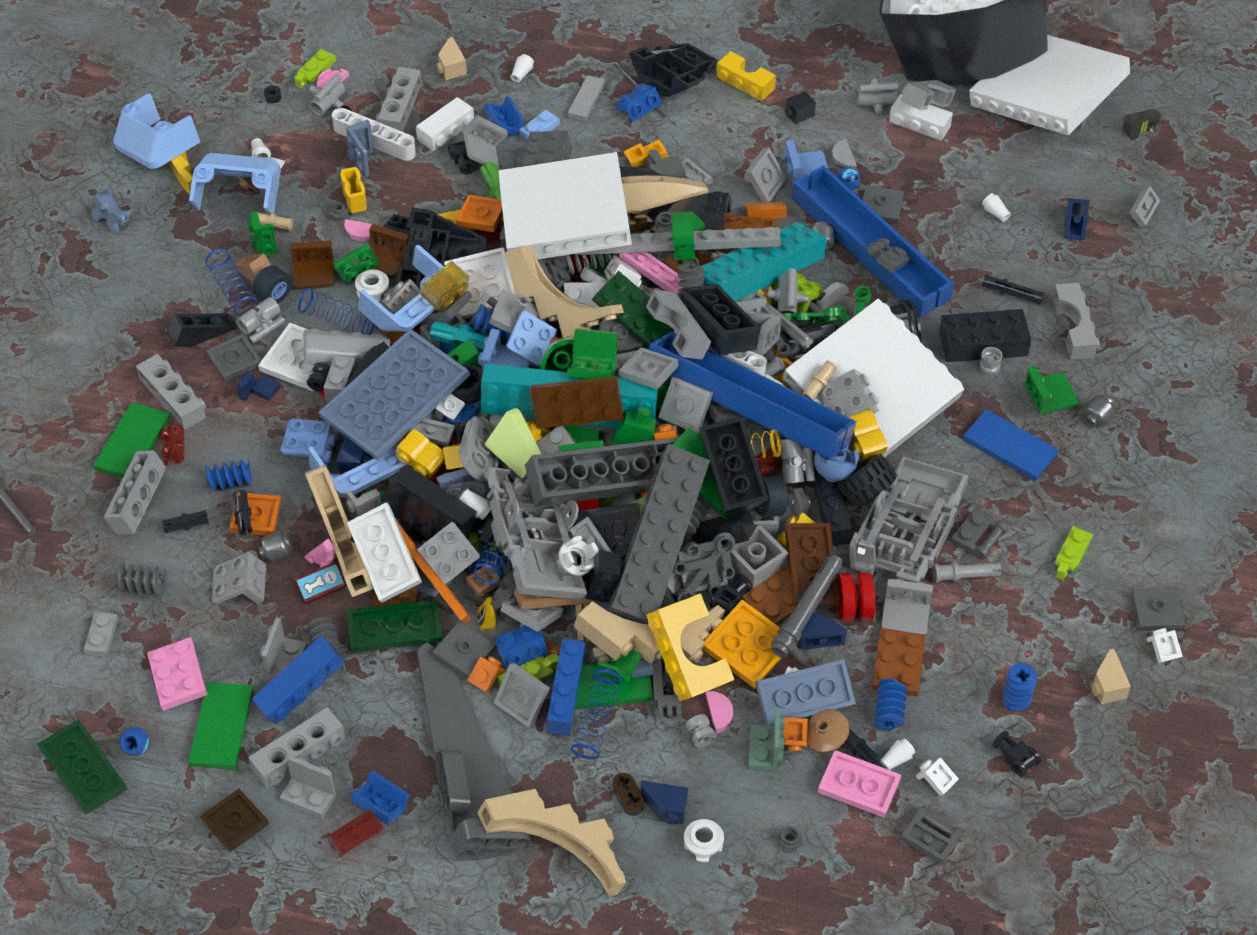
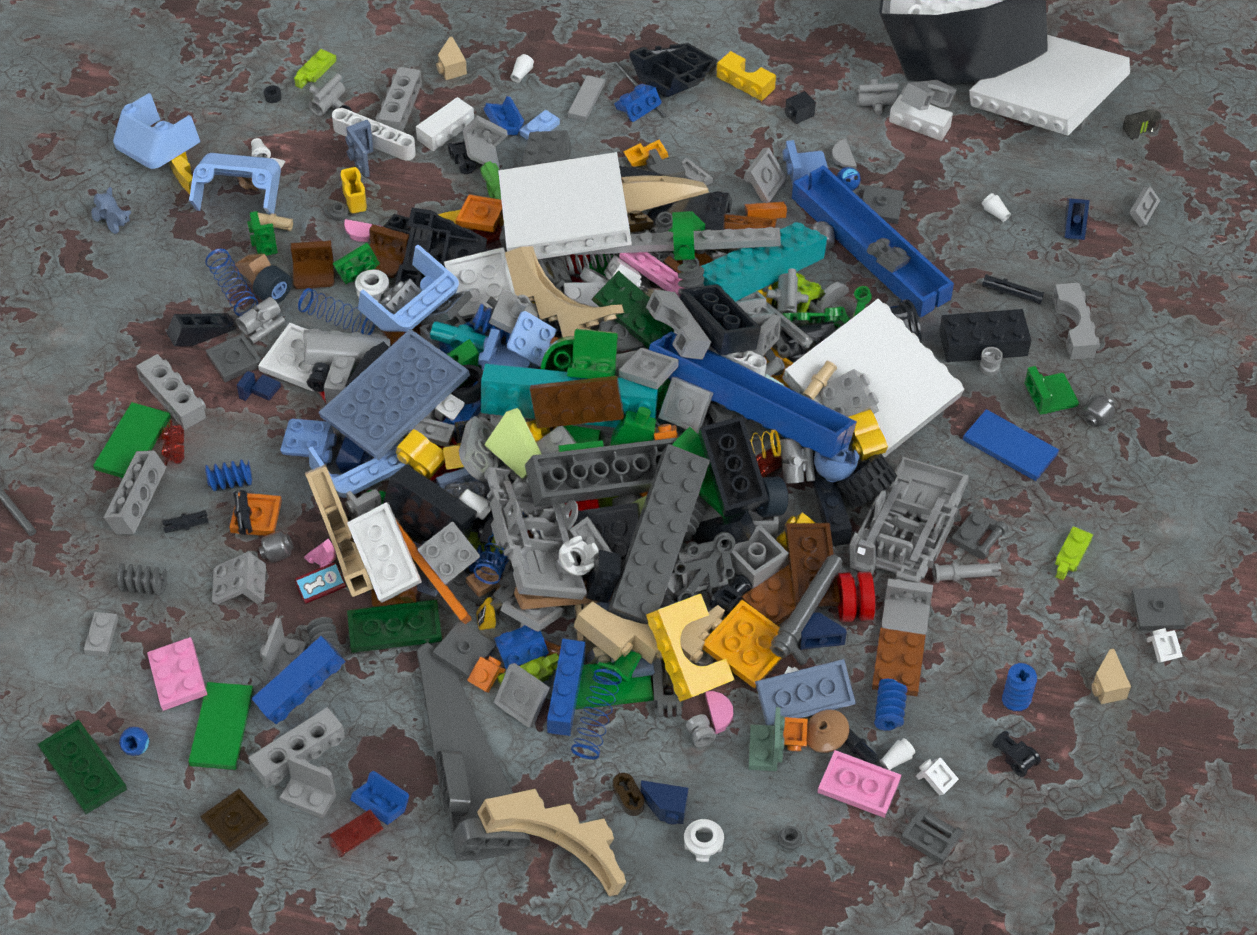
bright pink tile [316,69,349,88] -> none
clear yellow brick [420,261,470,311] -> none
clear plate [792,488,811,515] -> none

